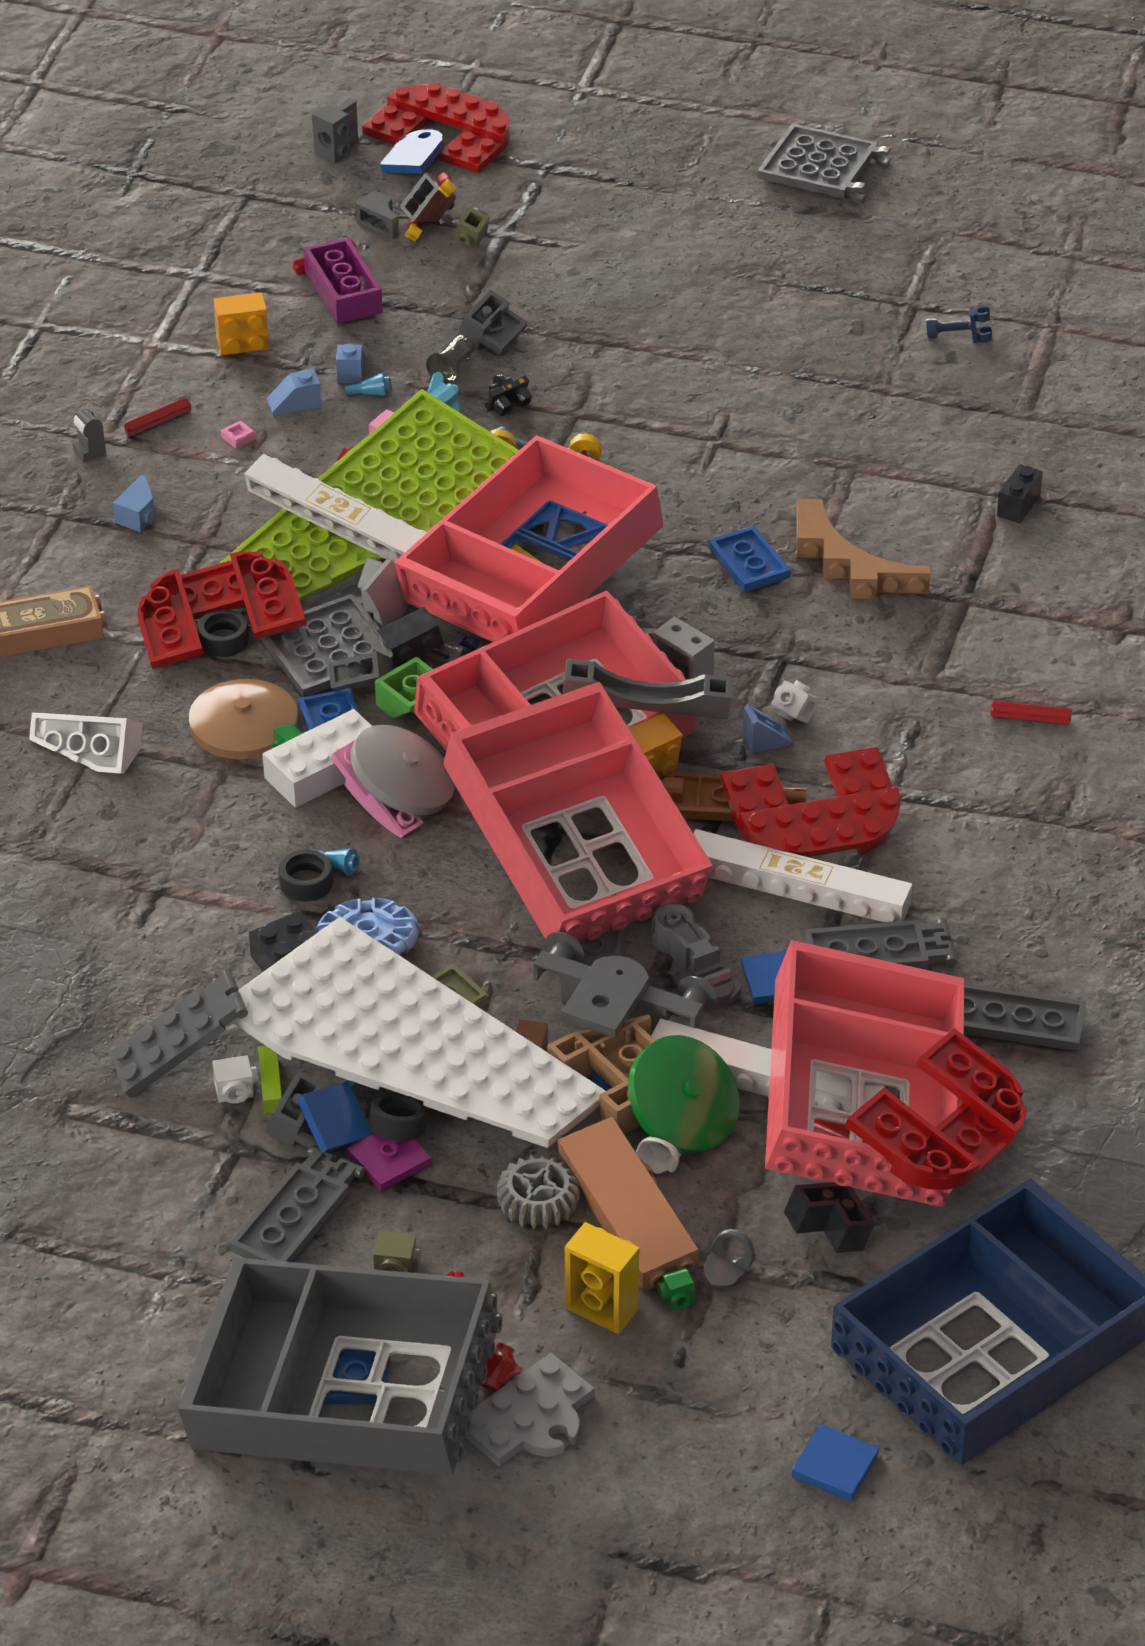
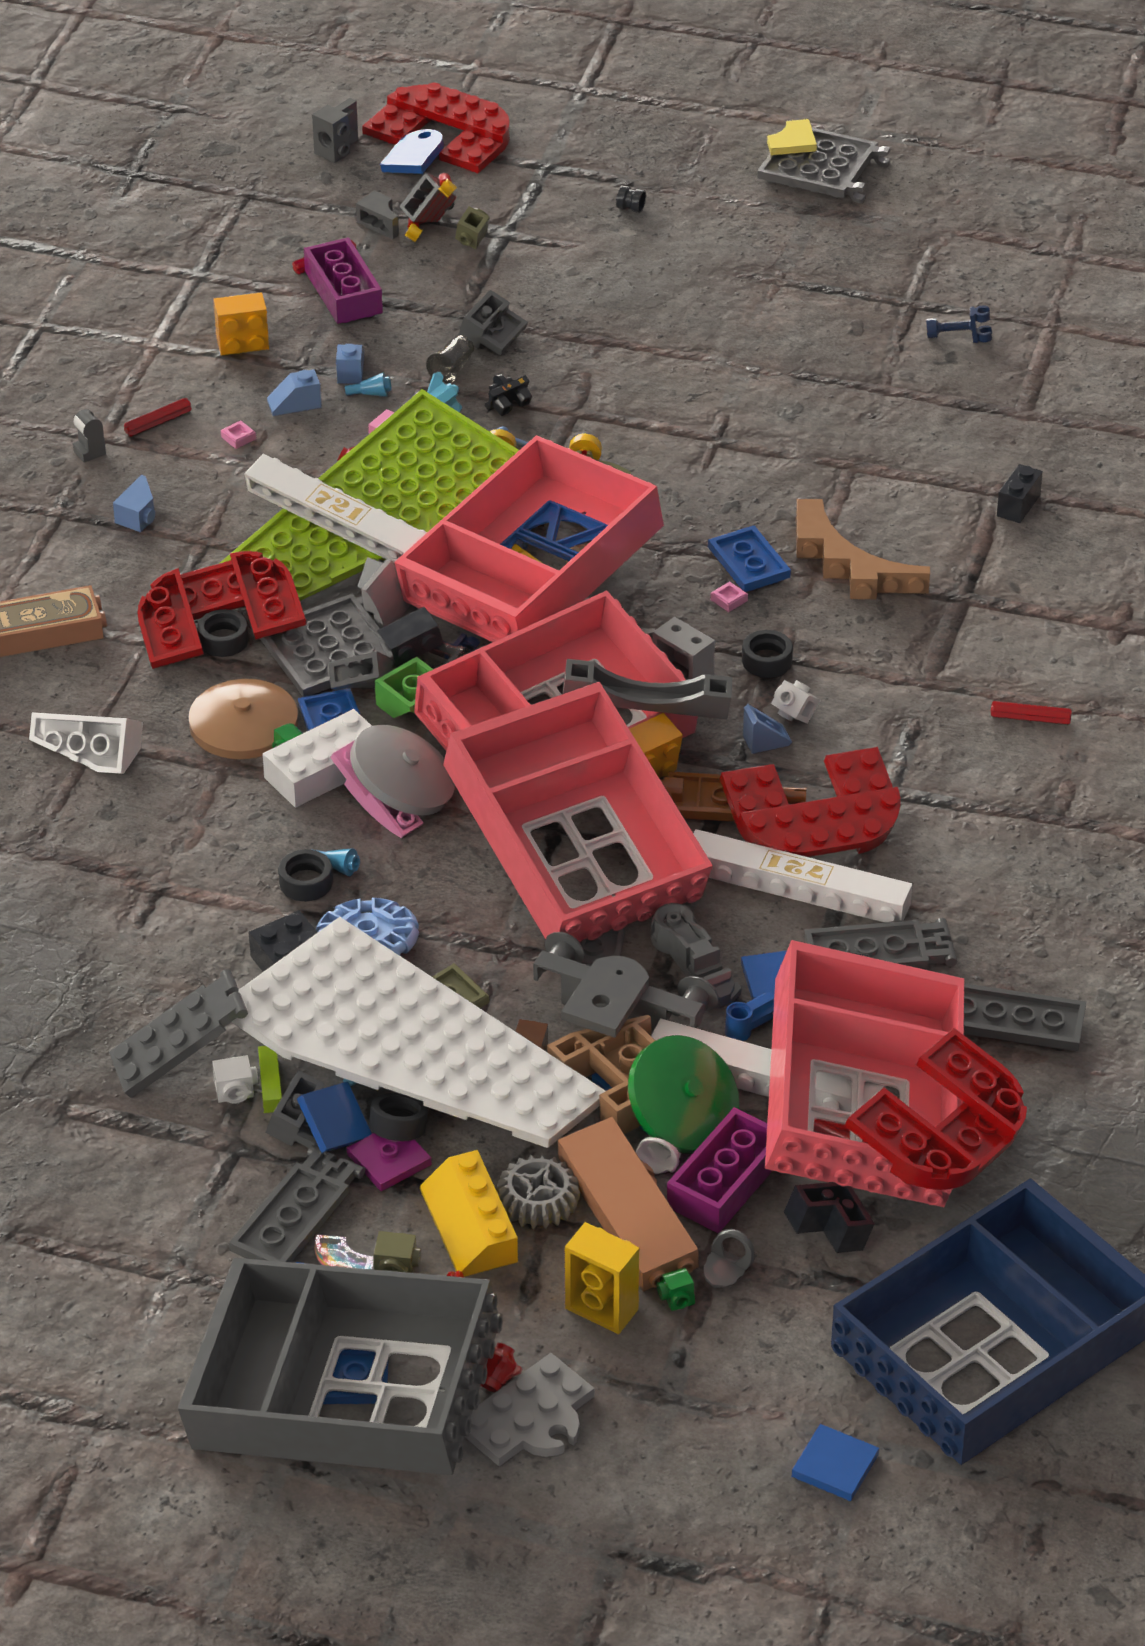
none -> clear tile [314,1235,374,1270]
none -> yellow slope [420,1150,518,1277]
none -> black wheel [616,185,646,213]
none -> magenta brick [667,1107,773,1234]
none -> bright pink tile [711,582,748,612]
none -> blue piece [725,992,774,1041]
none -> black tyre [742,629,793,678]
none -> light yellow tile [767,119,817,155]

